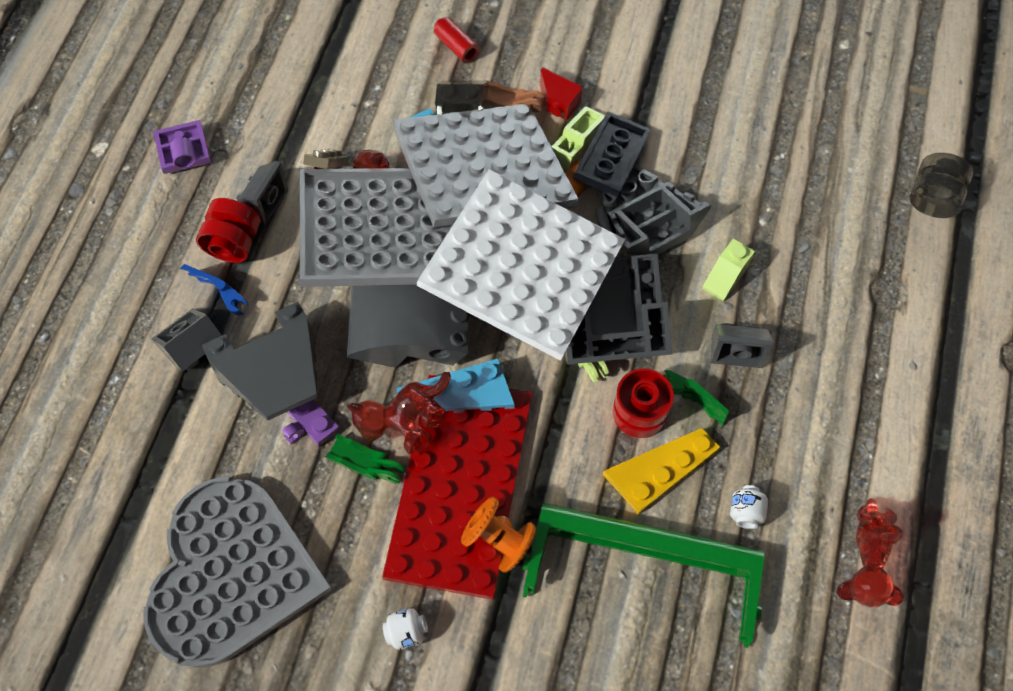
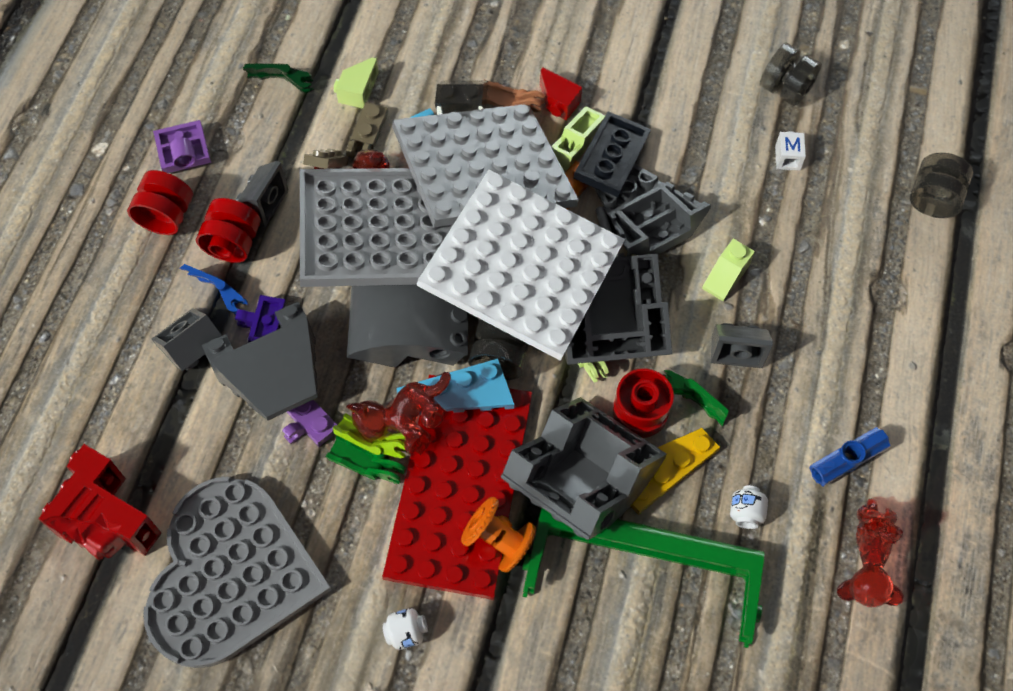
red brick [433,17,480,63] -> none
none -> red brick [38,444,162,560]
none -> red wheel [127,170,193,235]
none -> dark purple plate [235,295,286,343]
none -> dark green arm [243,64,314,93]
none -> lime arm [333,413,413,458]
none -> yellowish green slope [334,57,379,108]
none -> dark tan hinge [346,102,388,161]
none -> clear smoke wheel [468,319,529,380]
none -> dark grey slope [500,397,667,540]
none -> clear smoke wheel [760,43,822,106]
none -> white brick [775,131,806,171]
none -> blue piece [809,427,891,487]

